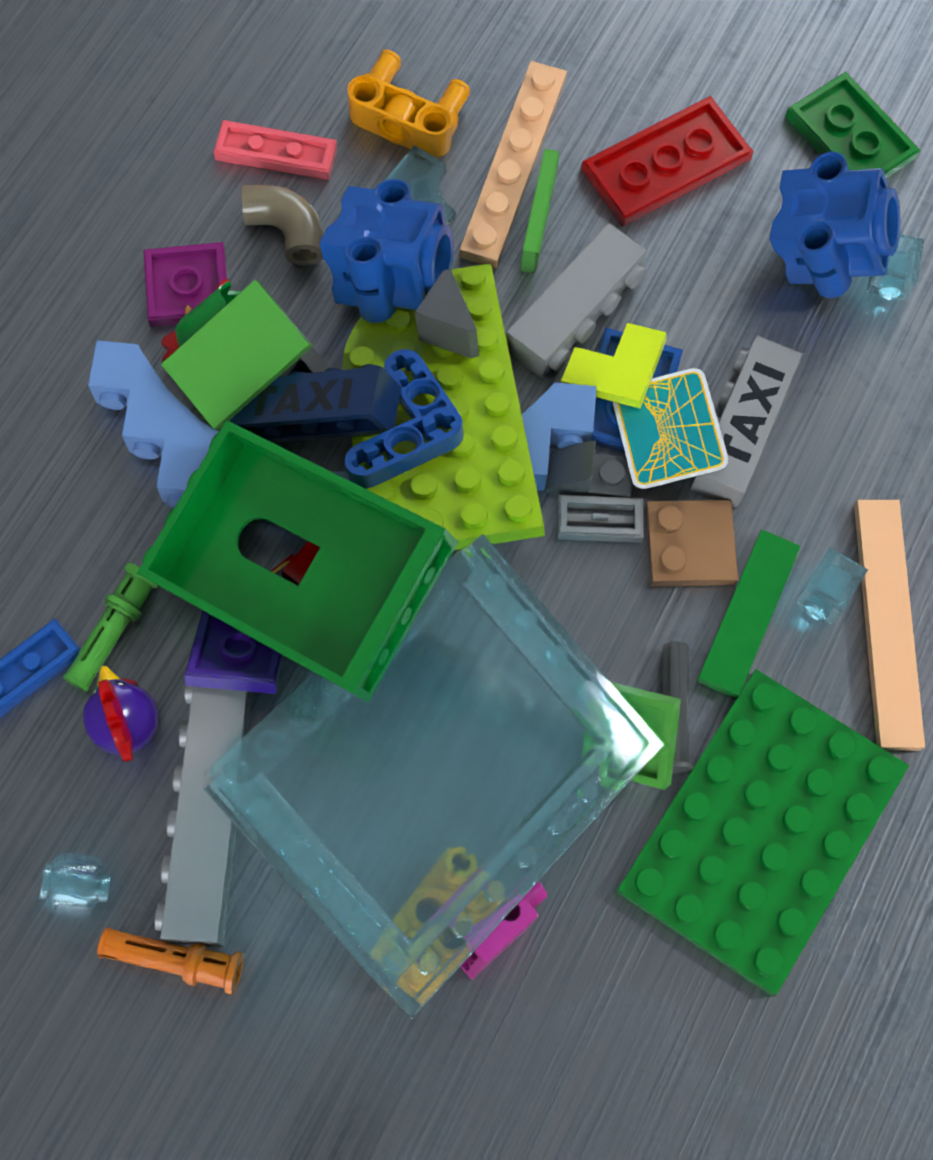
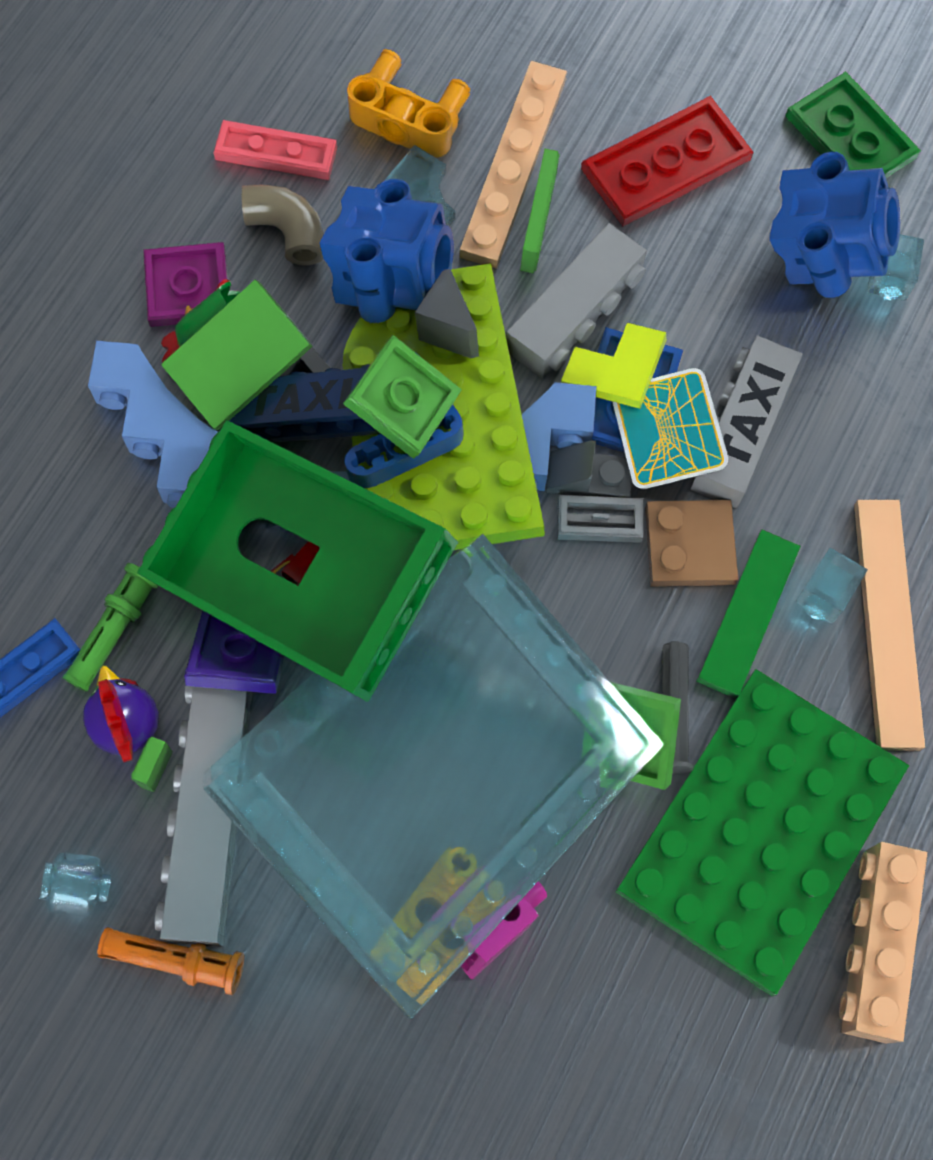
none -> bright green tile [131,736,173,792]
none -> bright green tile [343,335,462,459]
none -> light nougat brick [839,842,928,1044]

